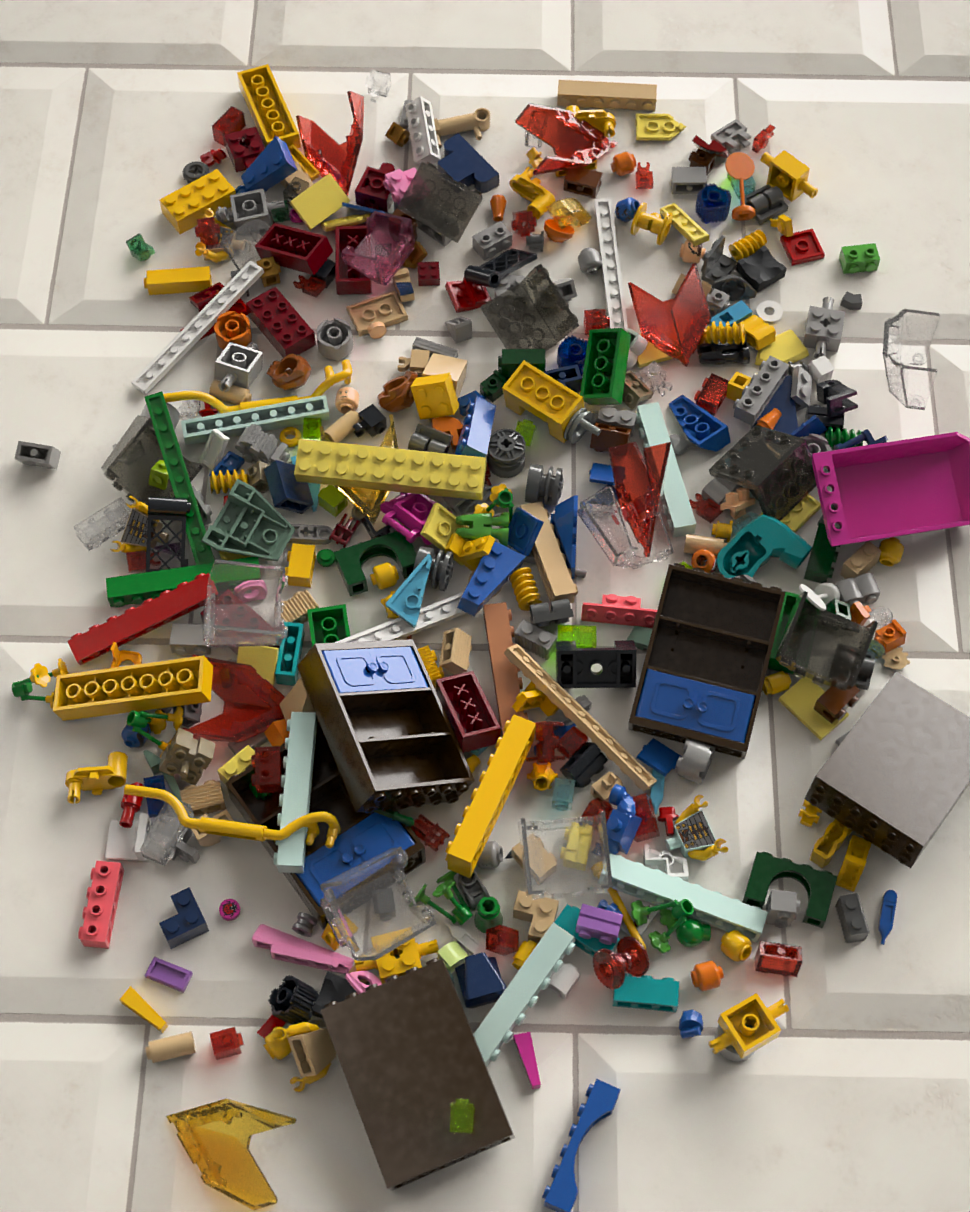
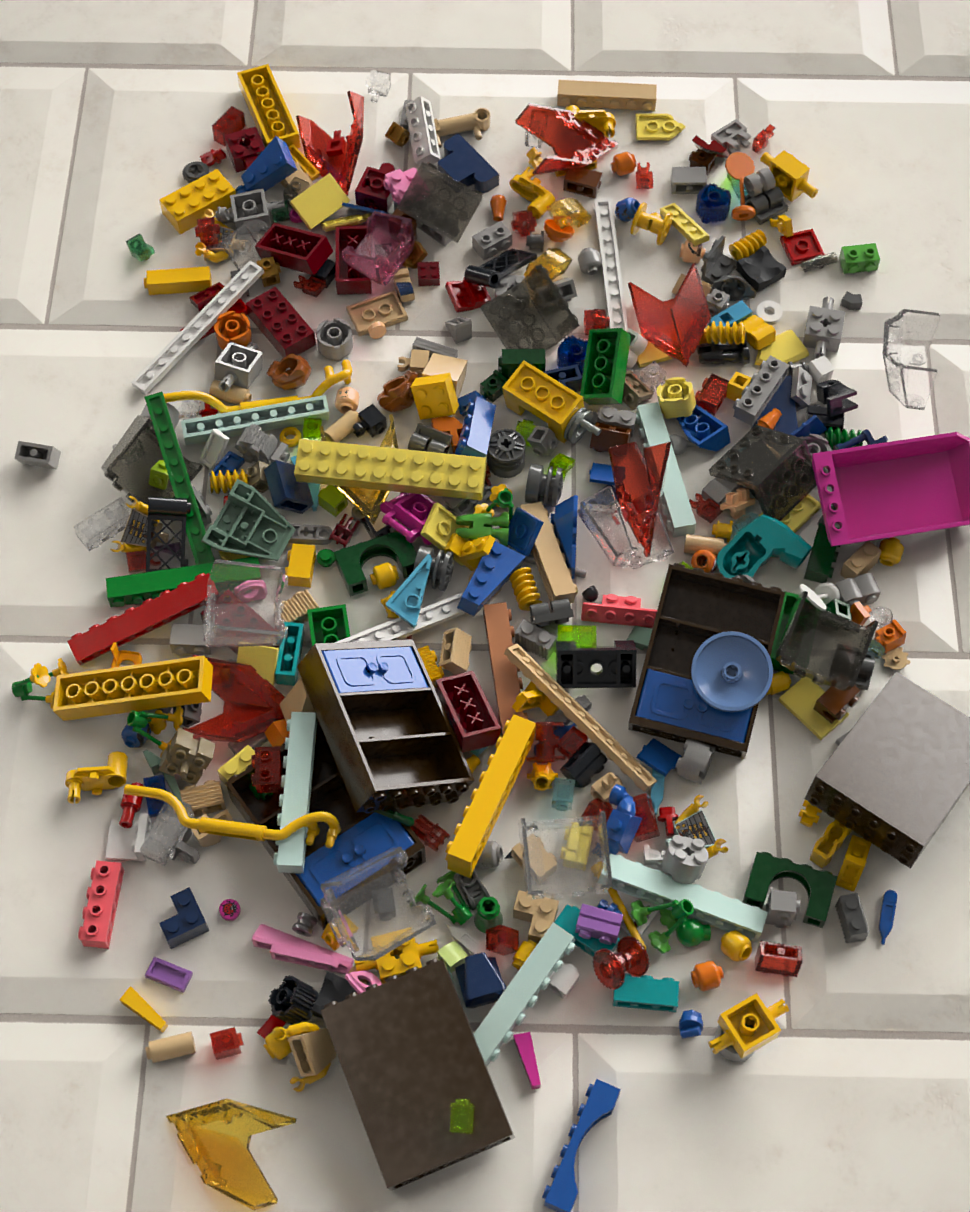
none -> red plate [326,130,346,157]
none -> clear yellow brick [524,248,573,287]
none -> light grey brick [527,426,559,456]
none -> clear neon green bracket [547,453,576,480]
none -> black hinge [582,585,598,602]
none -> light yellow brick [657,377,696,419]
none -> light grey brick [661,835,709,884]
none -> medium blue dish [691,631,773,712]
none -> light grey wheel [744,167,776,197]
none -> clear smoke pin [801,252,838,272]

